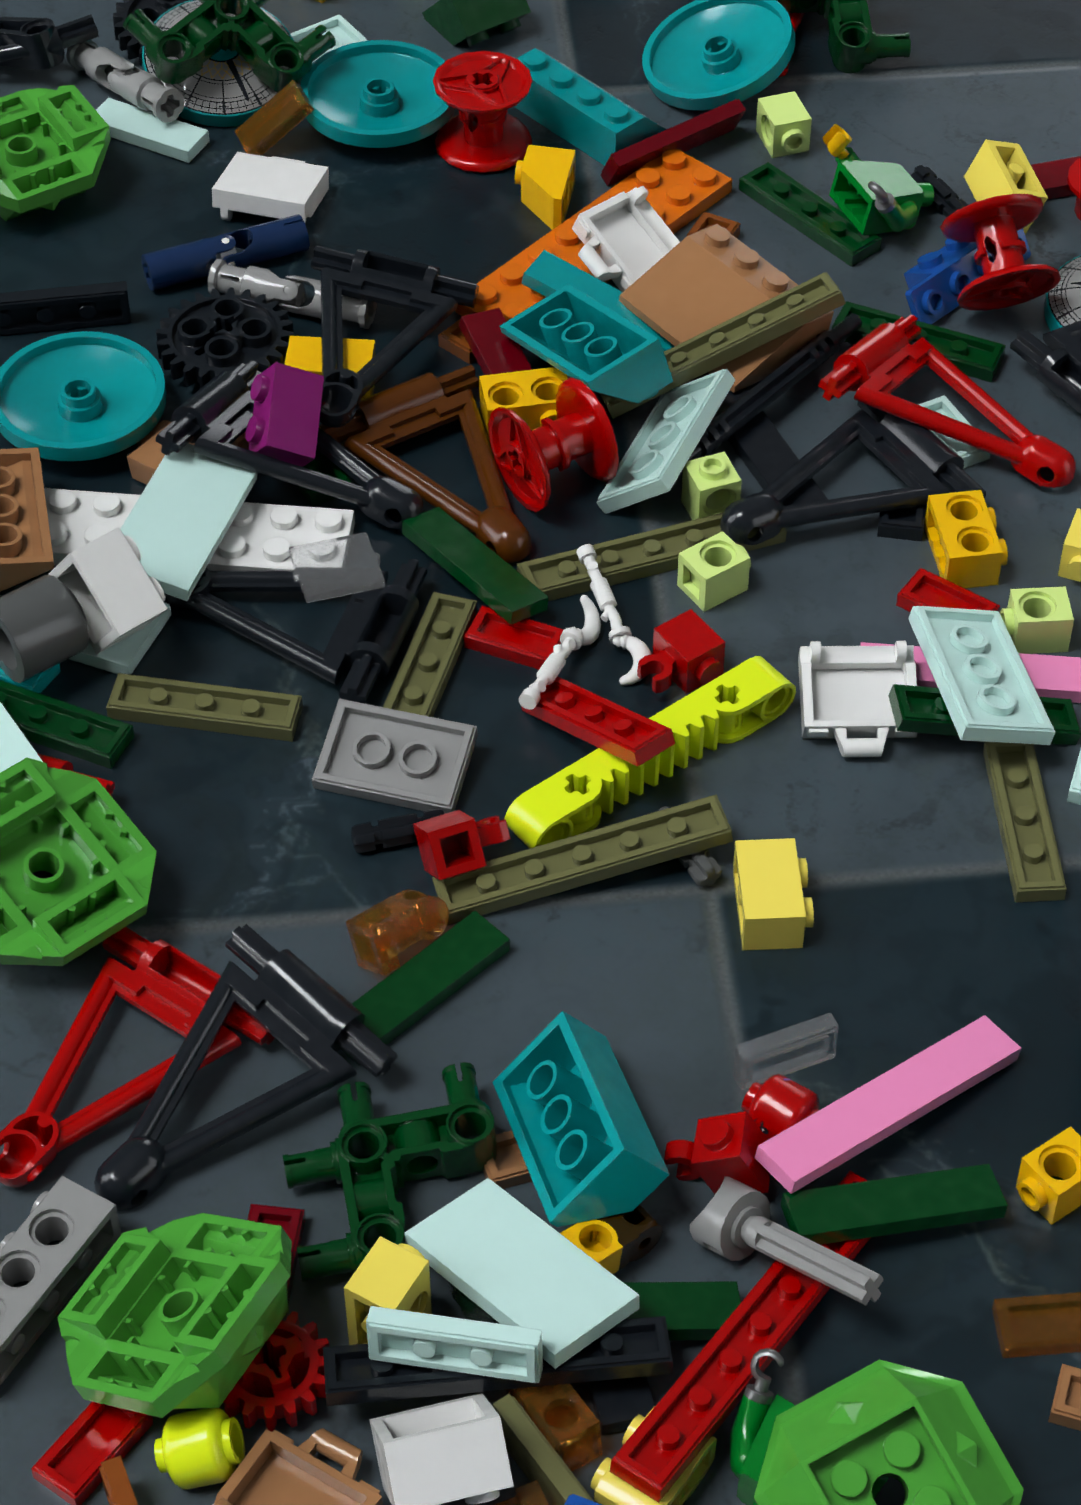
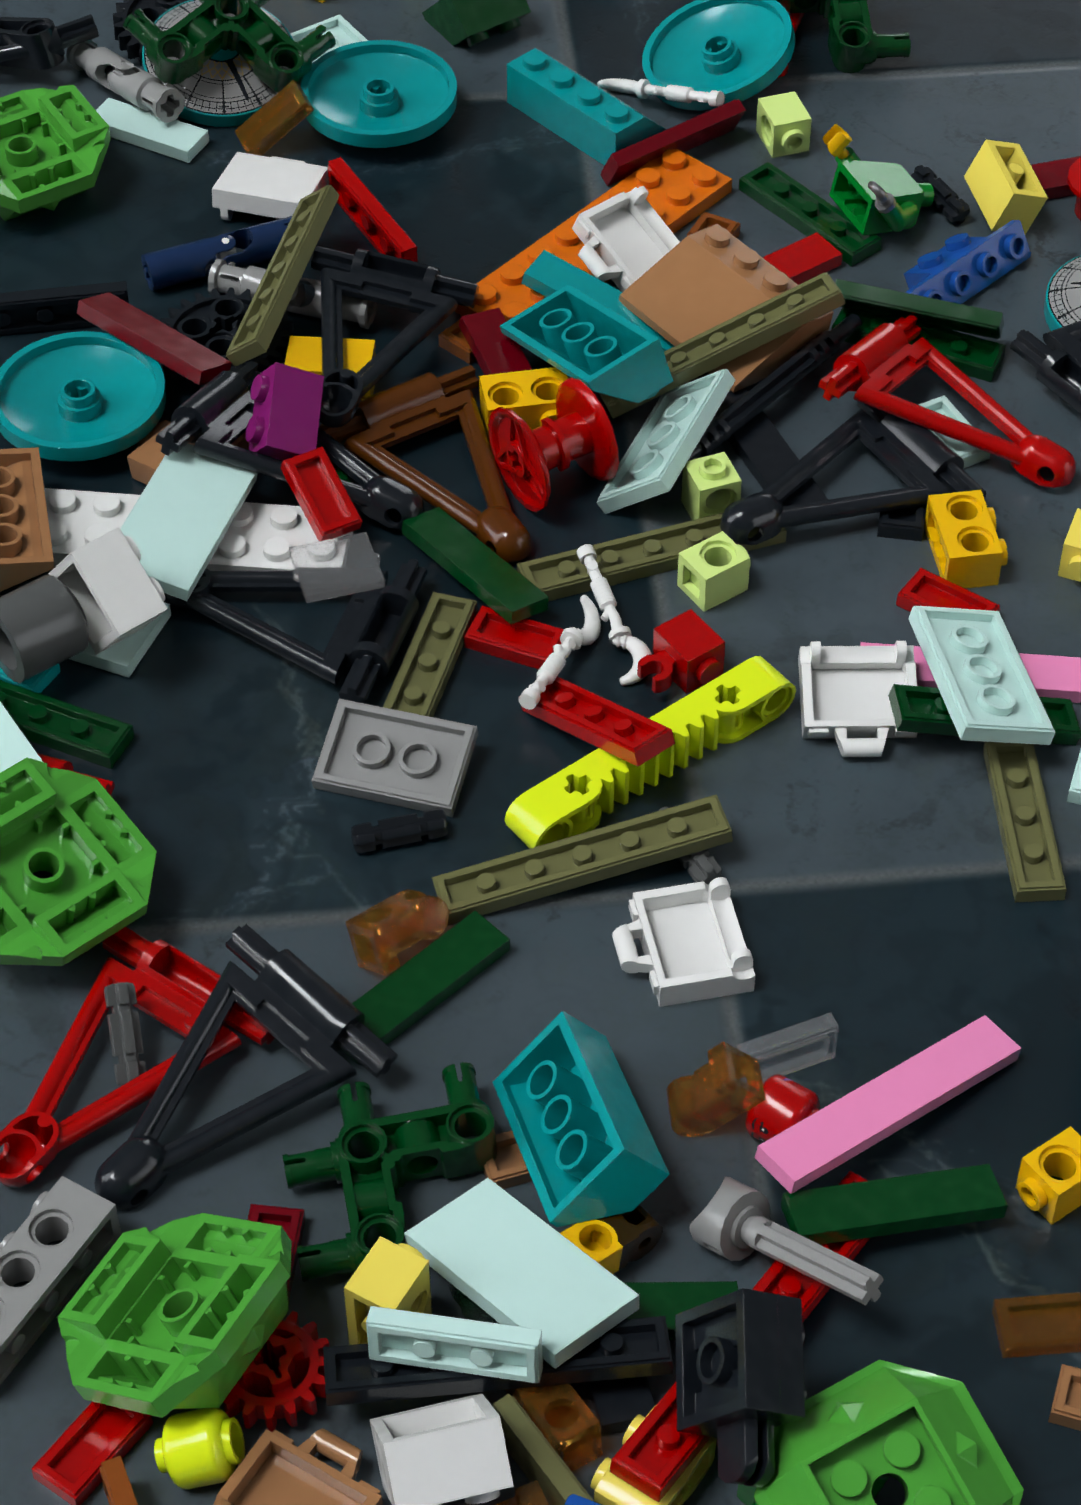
olive tile [106,673,303,742] -> none
red brick [413,810,511,880] -> none
red piece [433,51,533,173] -> none
yellow slope [515,145,576,230] -> none
red brick [664,1111,771,1194] -> none
light yellow brick [733,838,814,951] -> none
red piece [940,194,1061,311] -> none
yellowish green brick [1000,586,1074,654] -> none
none -> dark red tile [77,292,231,385]
none -> dark grey axle [104,982,146,1086]
none -> olive tile [226,185,340,367]
none -> red tile [280,446,363,543]
none -> red tile [328,157,418,262]
none -> white piece [597,78,725,107]
none -> white piece [612,877,755,1007]
none -> clear orange leg [666,1042,766,1137]
none -> black brick [675,1288,807,1488]
none -> red tile [762,232,843,285]
none -> dark green tile [835,279,1004,339]

